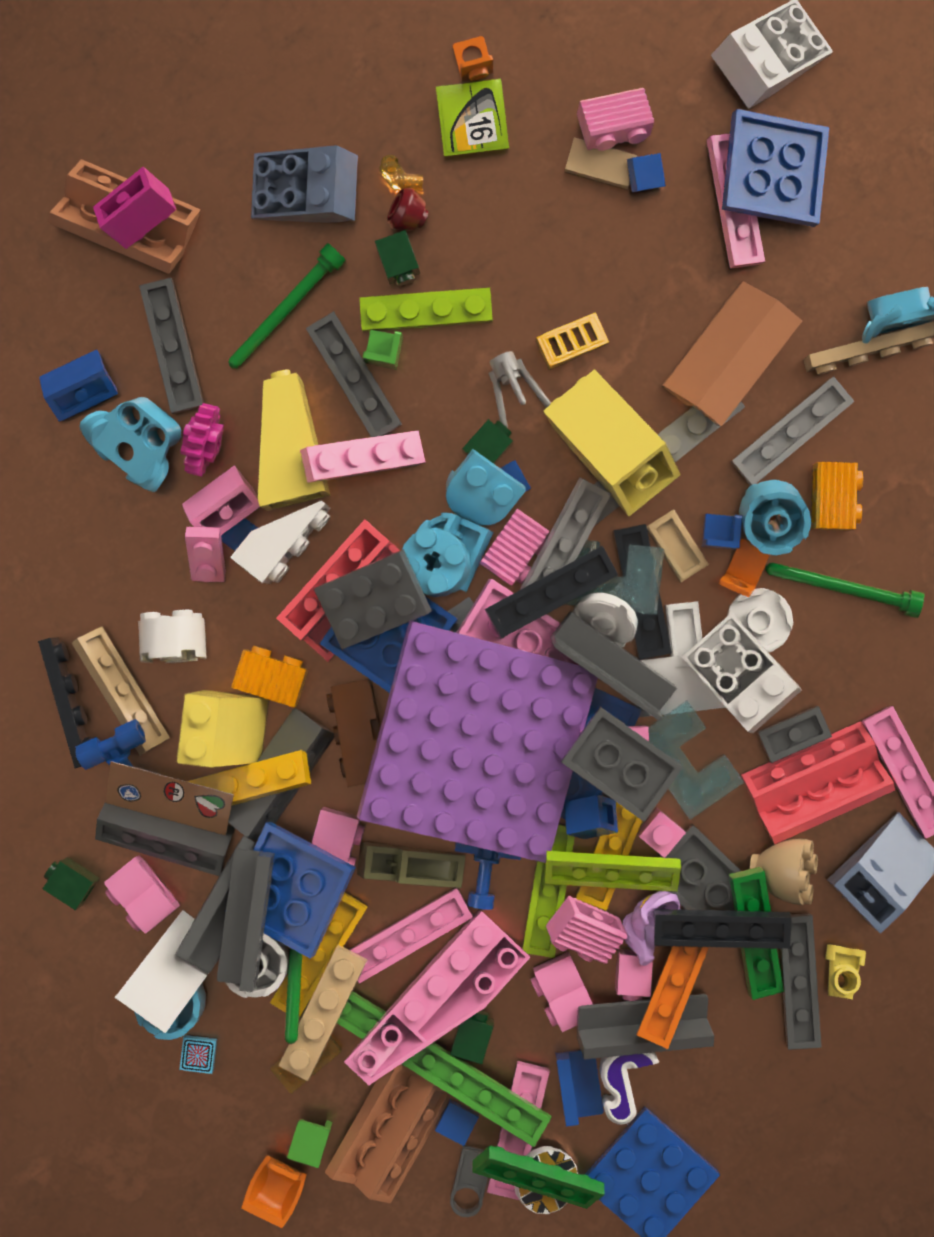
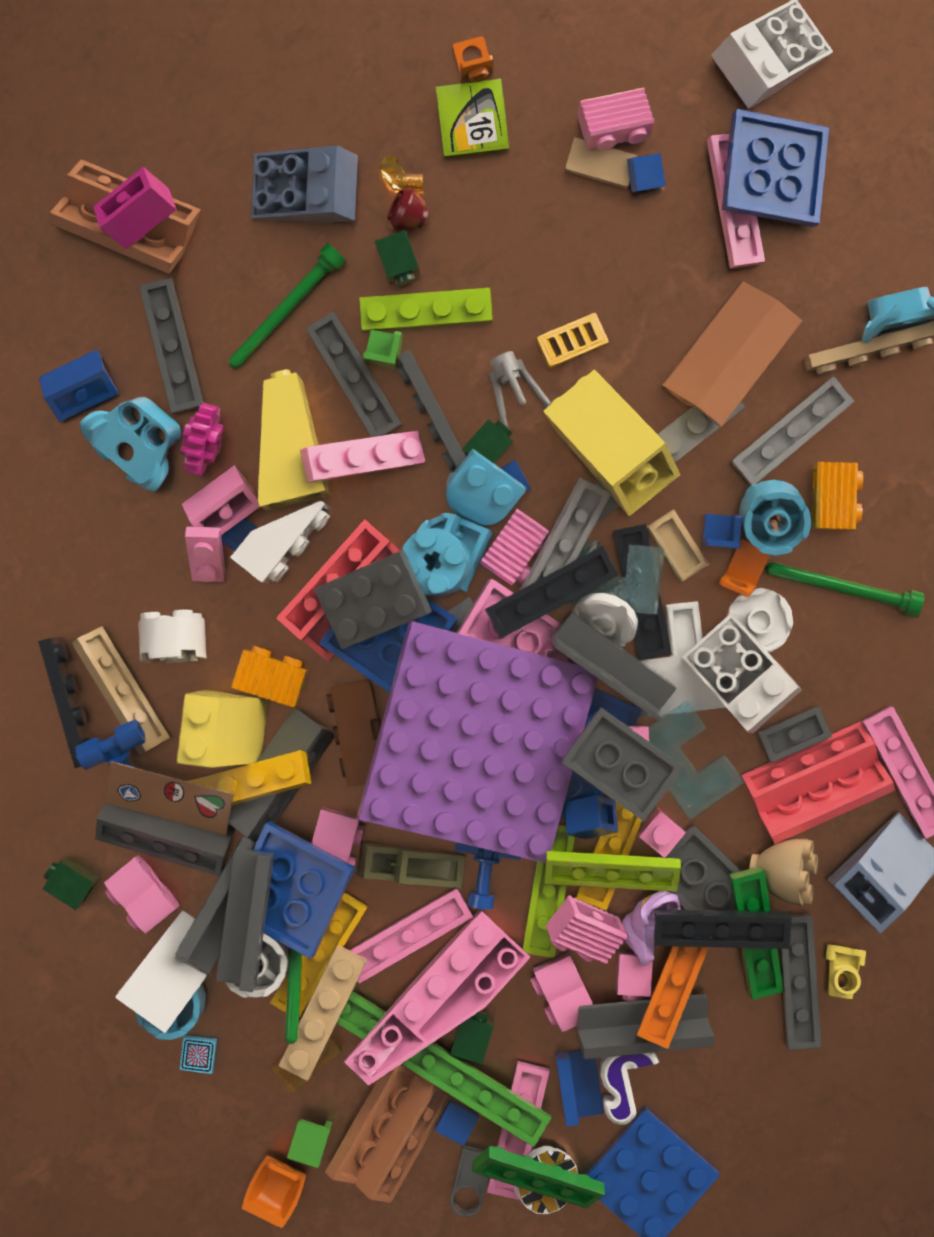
none -> dark grey plate [396,349,466,471]

